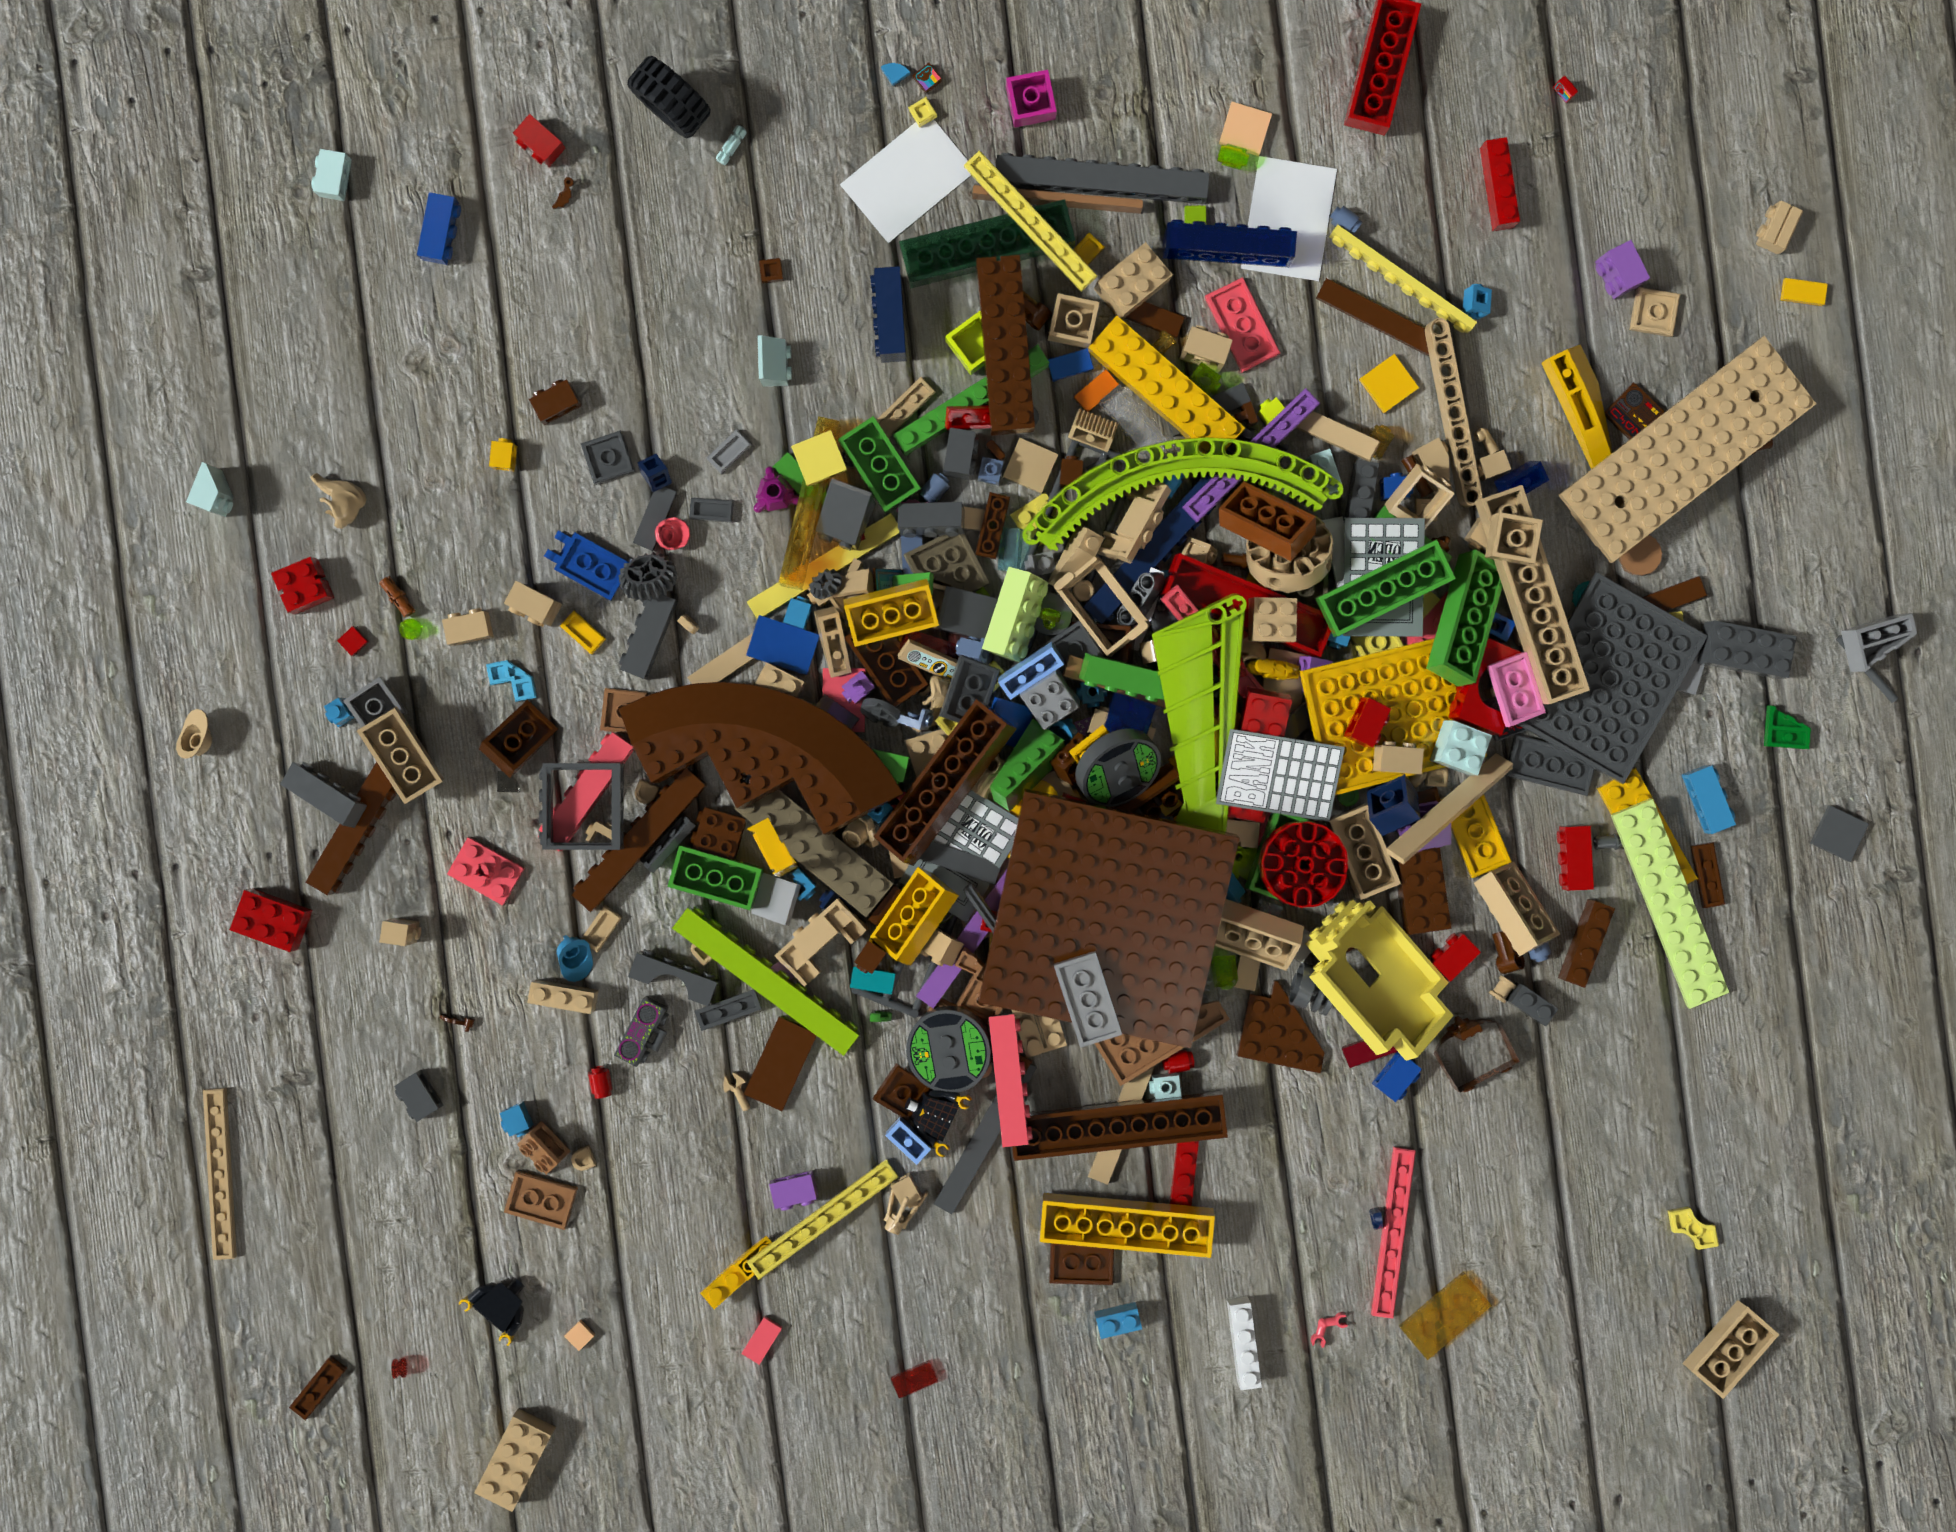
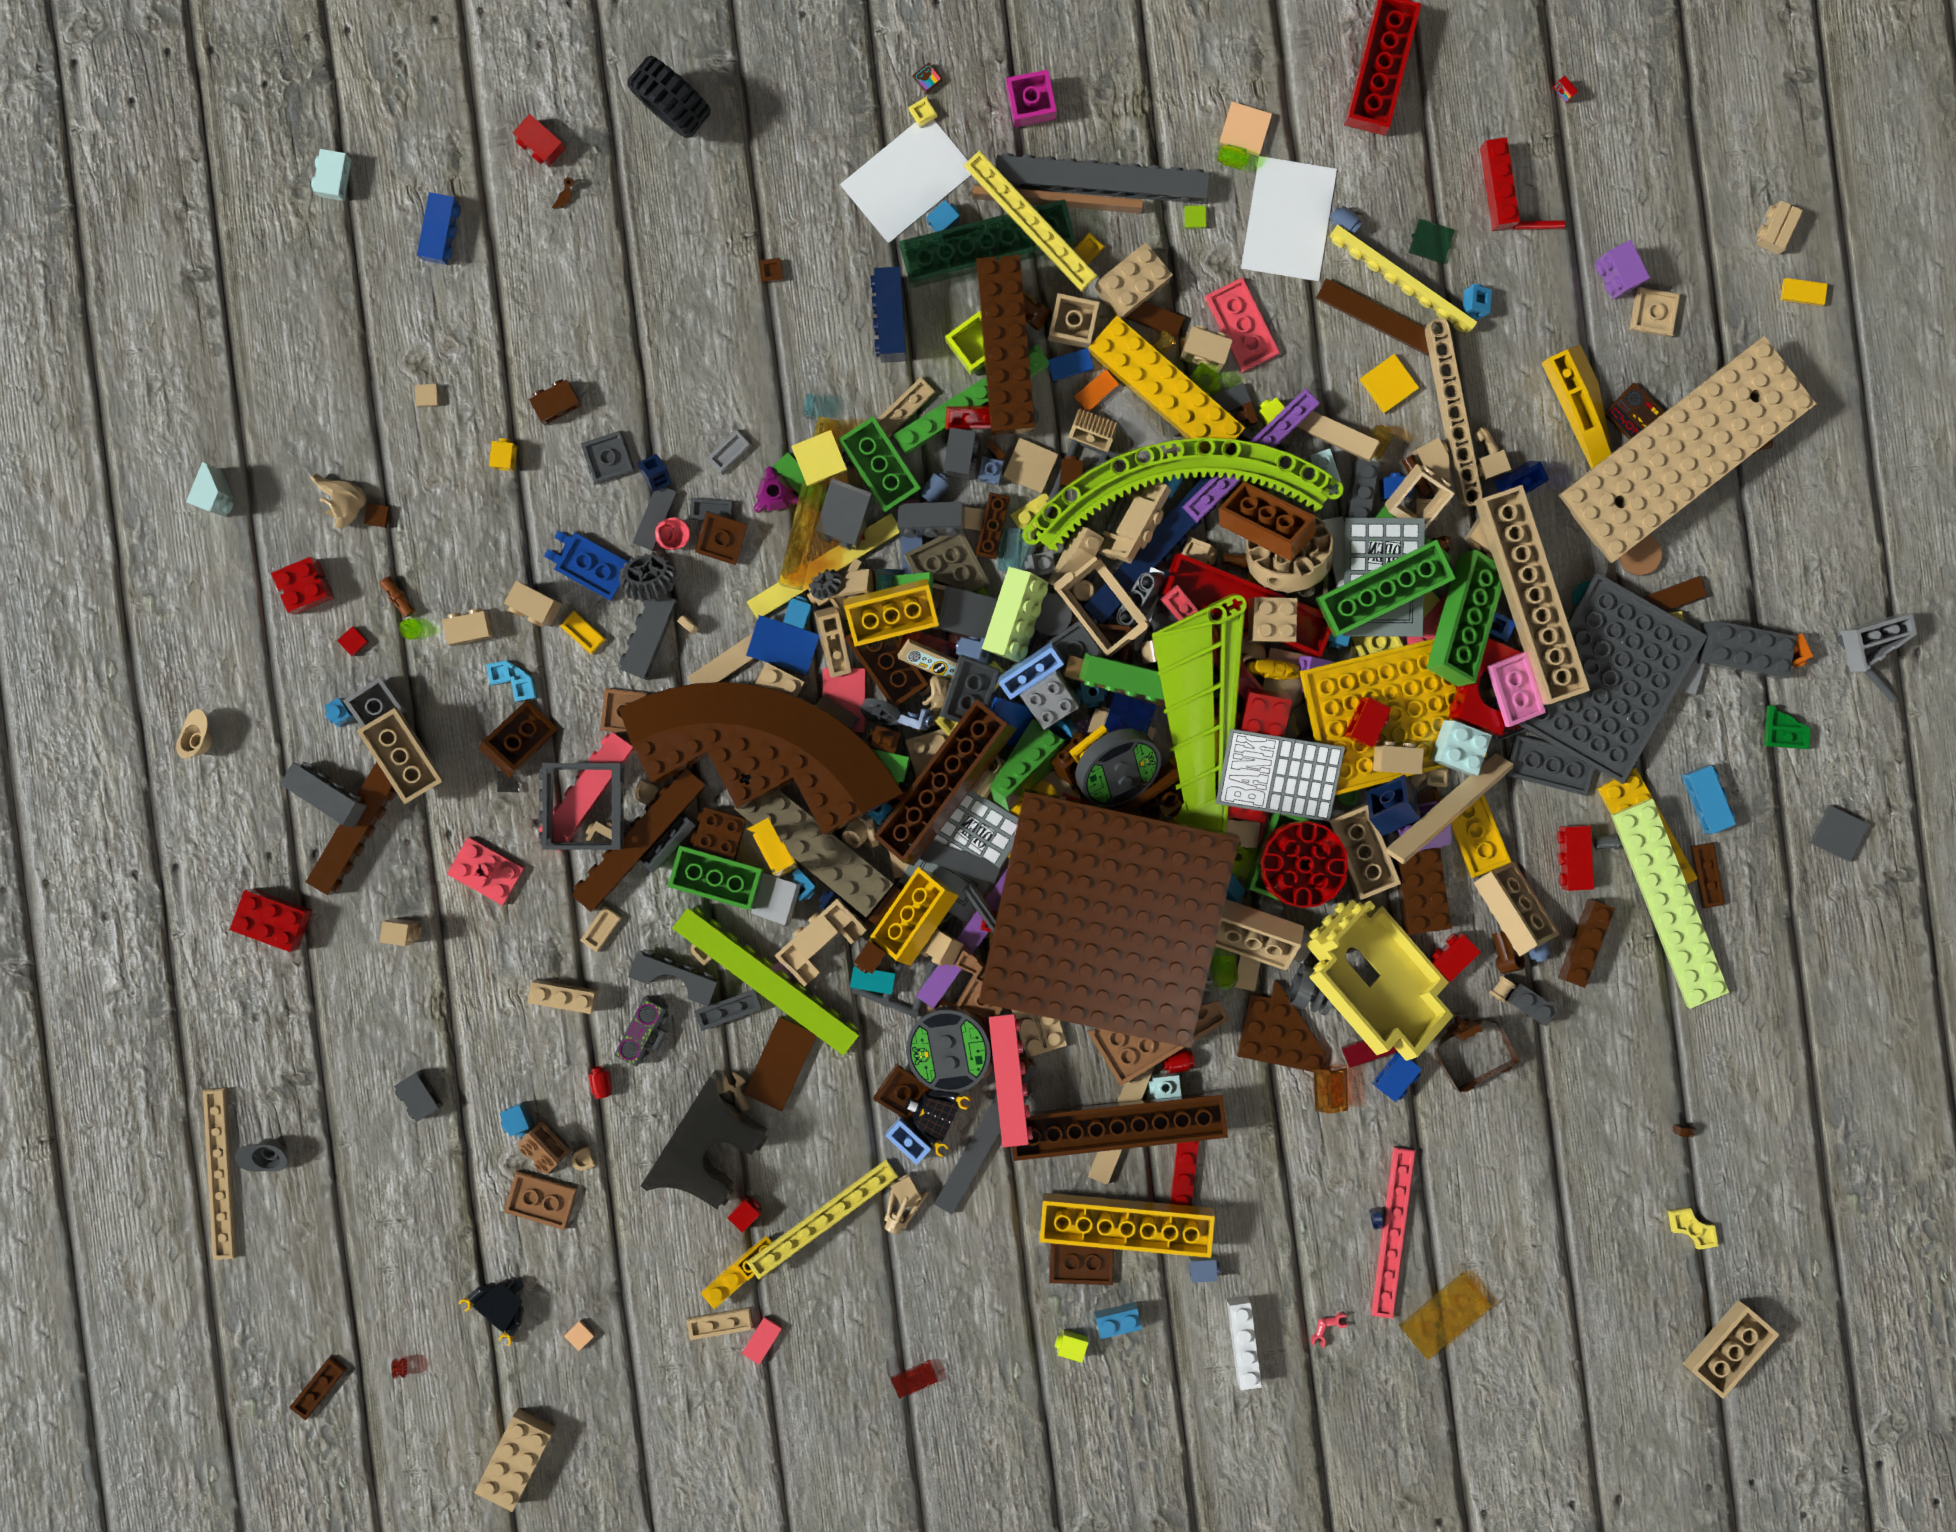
reddish brown piece [439,1014,475,1032] -> none
dark azure piece [556,935,593,982] -> none
light aqua axle [716,125,747,165] -> none
light aqua slope [758,335,792,387] -> none
medium lavender brick [769,1170,818,1211] -> none
medium lavender brick [842,671,876,704] -> none
bright green tile [870,1011,892,1022] -> none
dark azure tile [881,63,910,86] -> none
clear neon green tile [1039,608,1061,630] -> none
light grey plate [1054,951,1122,1048] -> none
clear blue brick [1162,219,1297,268] -> none
tan brick [1485,512,1543,565] -> none
none -> dark grey piece [235,1138,287,1172]
none -> reddish brown tile [364,503,390,528]
none -> tan tile [415,384,439,407]
none -> clear smoke piece [640,1071,768,1210]
none -> tan tile [687,1307,754,1340]
none -> reddish brown plate [695,511,748,565]
none -> red brick [727,1196,762,1233]
none -> clear light blue tile [803,393,816,419]
none -> reddish brown brick [868,725,902,754]
none -> dark azure brick [926,200,960,238]
none -> neon yellow brick [1055,1329,1089,1363]
none -> sand blue brick [1189,1255,1221,1283]
none -> clear orange brick [1314,1066,1348,1114]
none -> clear green piece [1408,219,1455,264]
none -> red piece [1513,220,1565,230]
none -> reddish brown tile [1673,1124,1696,1138]
none -> orange bracket [1791,633,1813,668]

